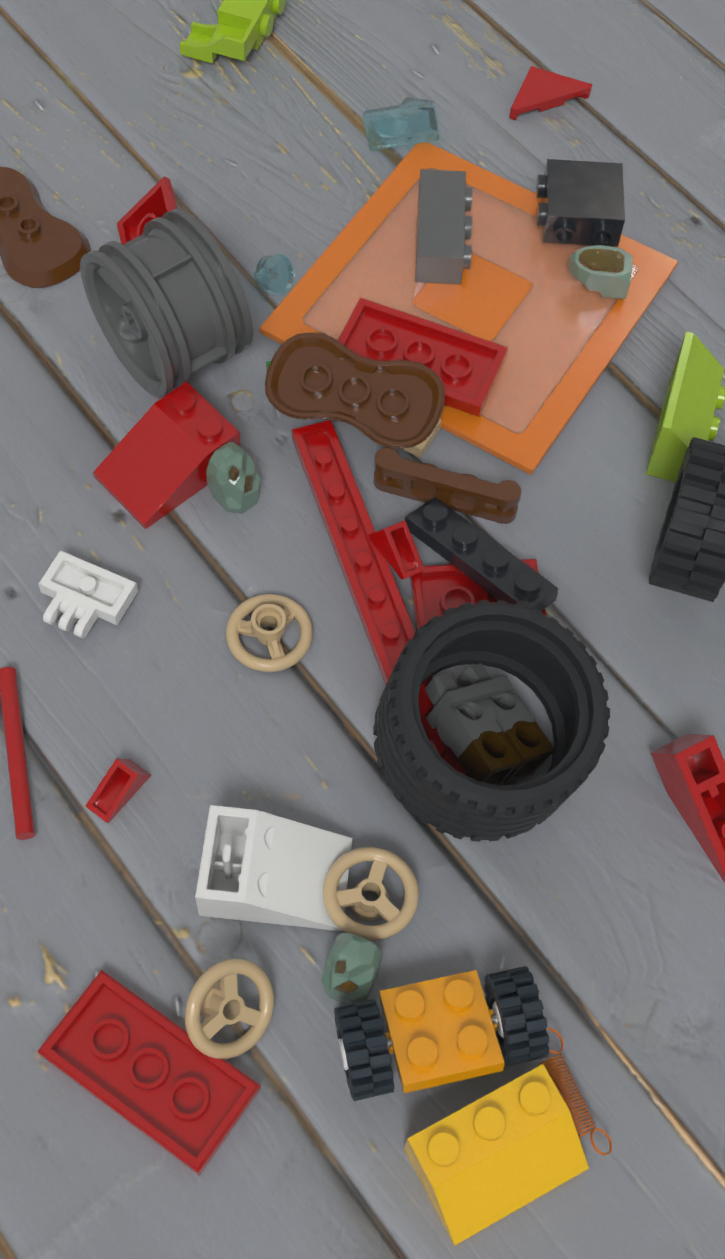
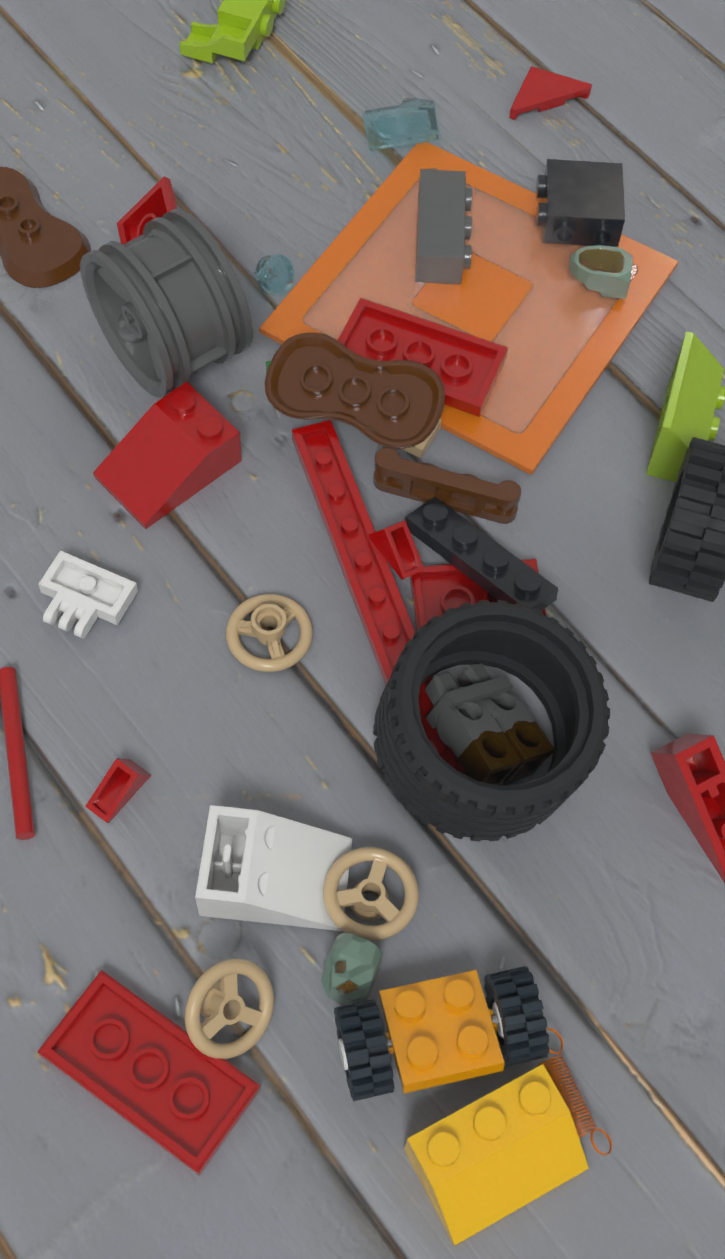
sand green rock [206,442,261,514] -> none

